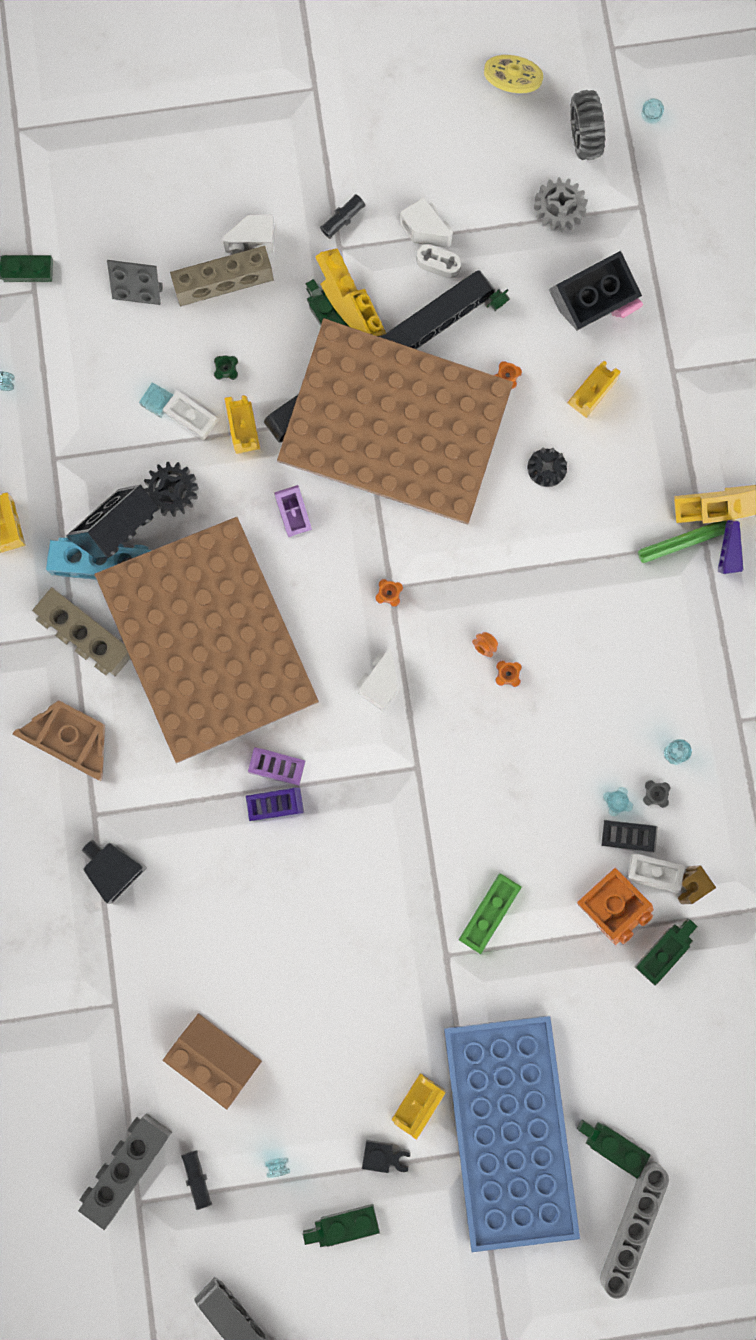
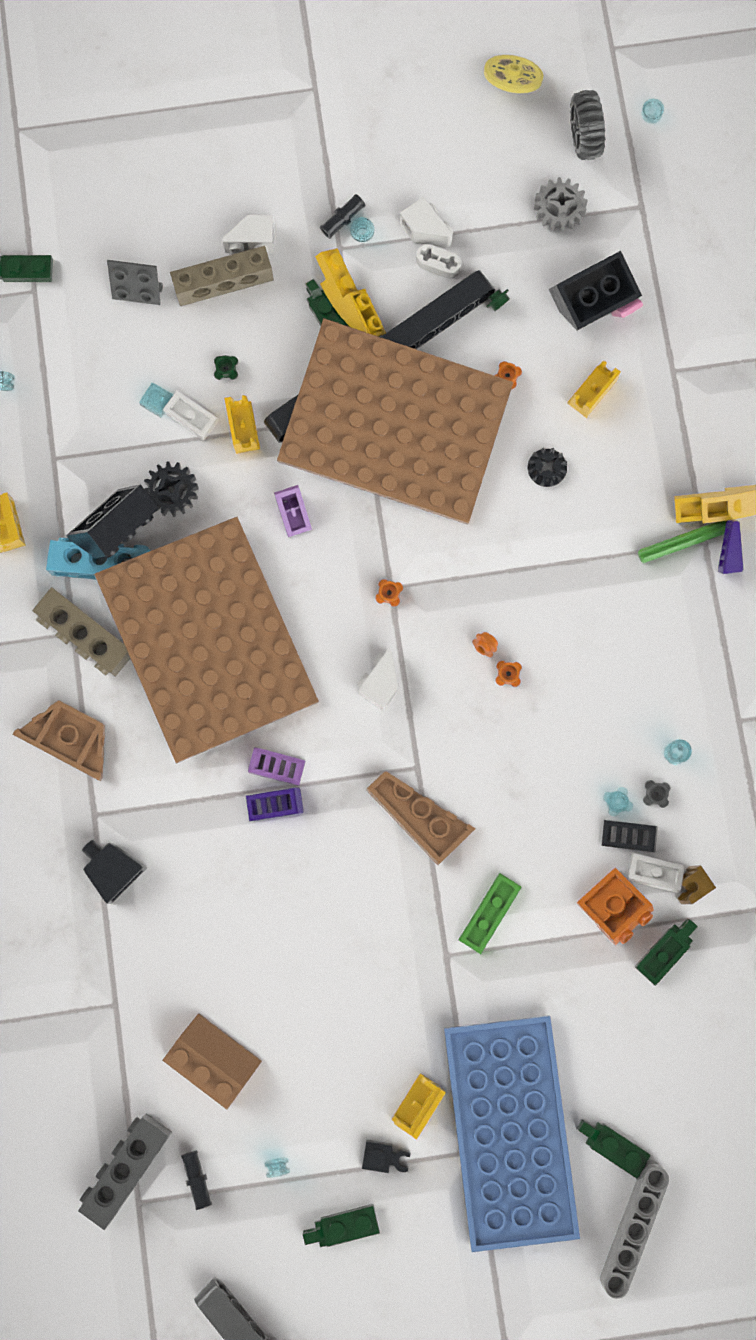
none -> clear light blue plate [350,217,375,242]
none -> medium nougat wing [366,771,476,865]

